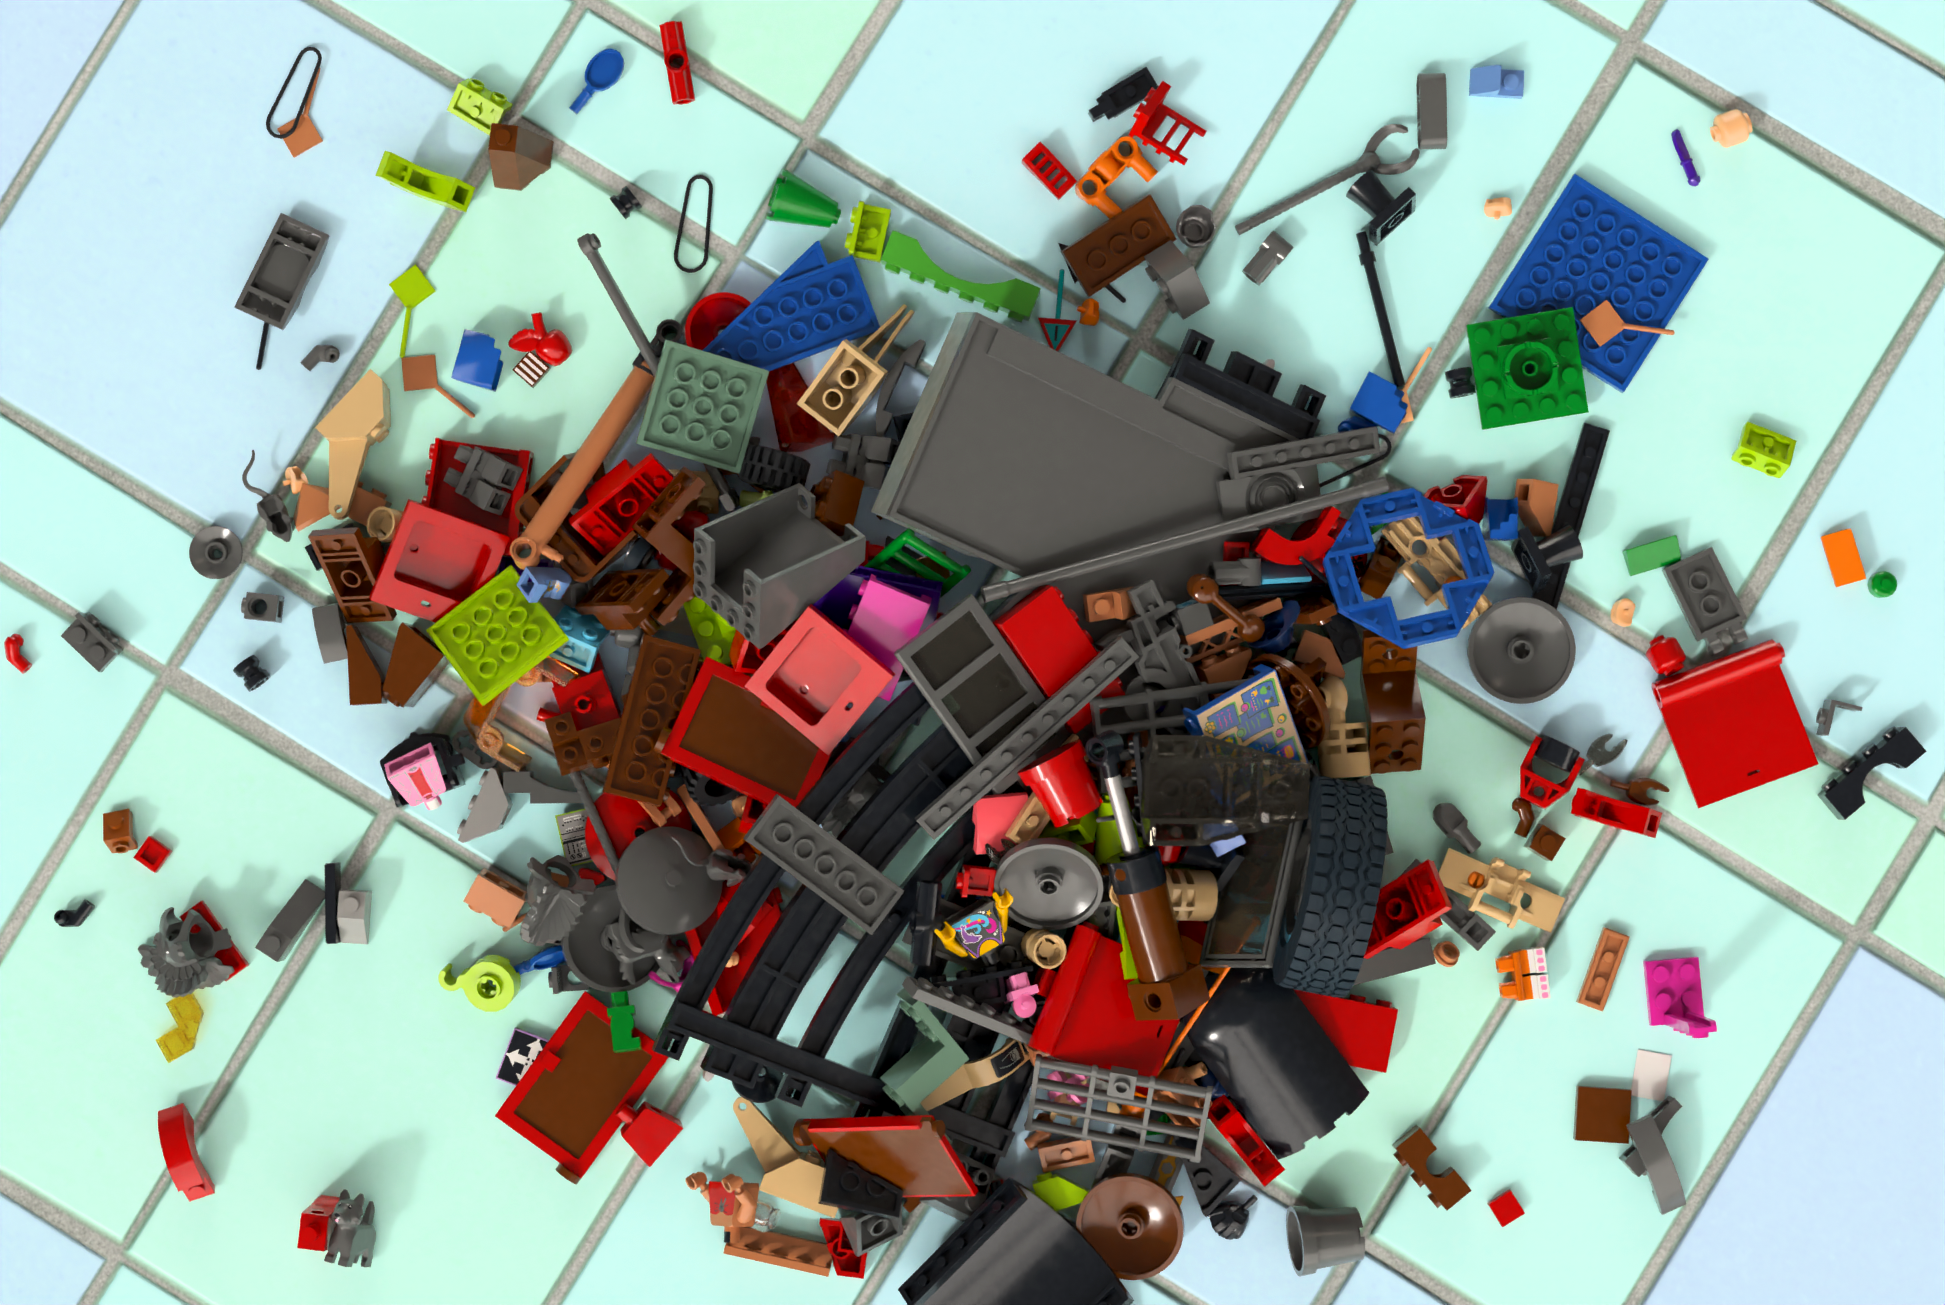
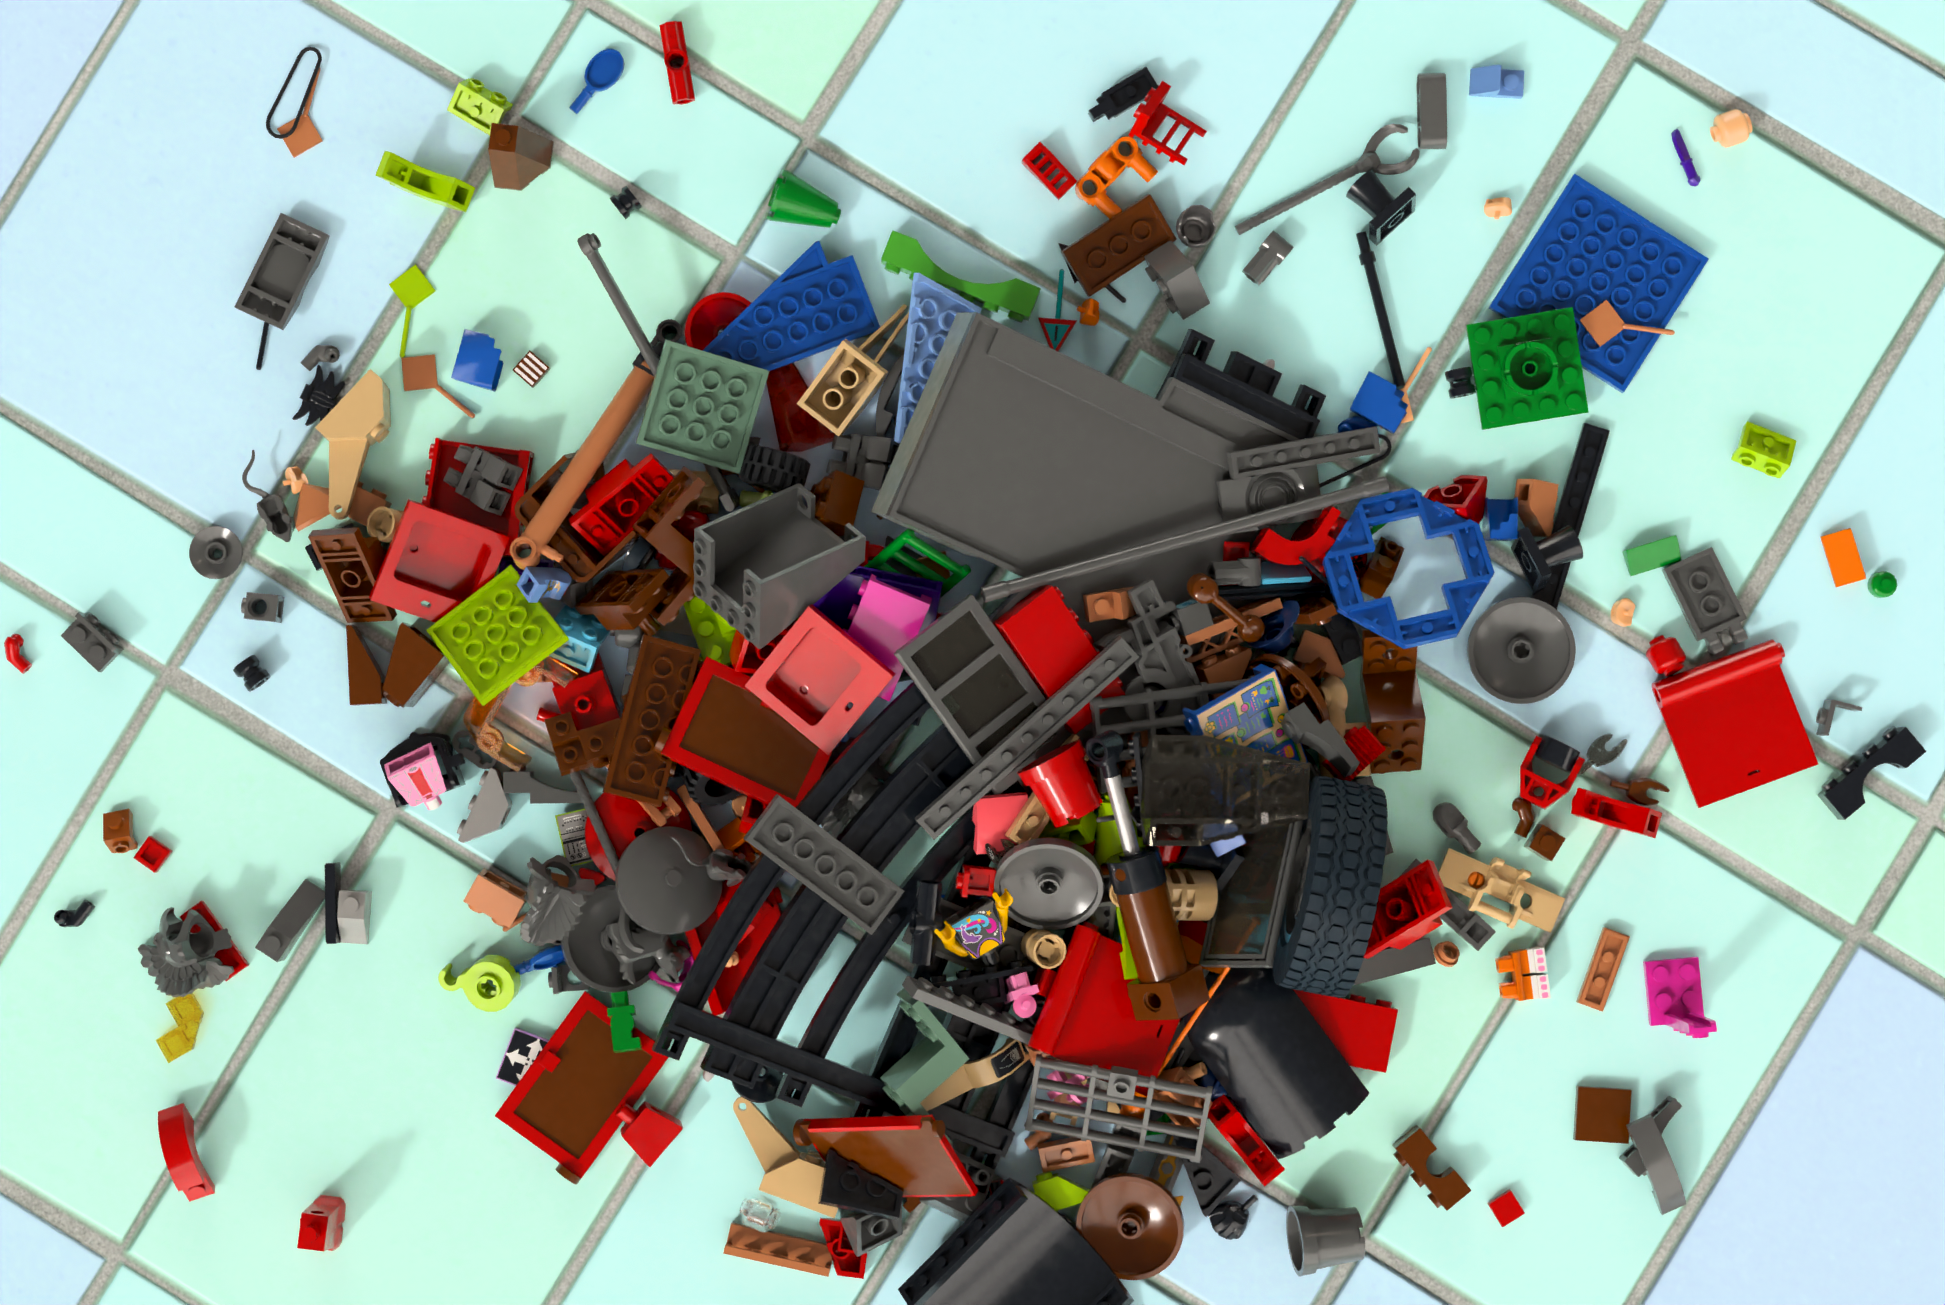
dark grey slope [312,603,348,664] -> none
dark grey animal [324,1189,376,1267] -> none
red piece [508,312,573,366] -> none
black piece [674,175,713,273] -> none
nougat torso [685,1172,759,1243] -> none
lime bracket [845,201,891,263] -> none
tan piece [1381,516,1492,629] -> none
white sticker [1631,1049,1672,1101] -> none
none -> black piece [292,365,345,426]
none -> light blue wing [894,273,982,444]
none -> dark grey slope [1280,703,1360,778]
none -> red brick [1322,725,1386,781]

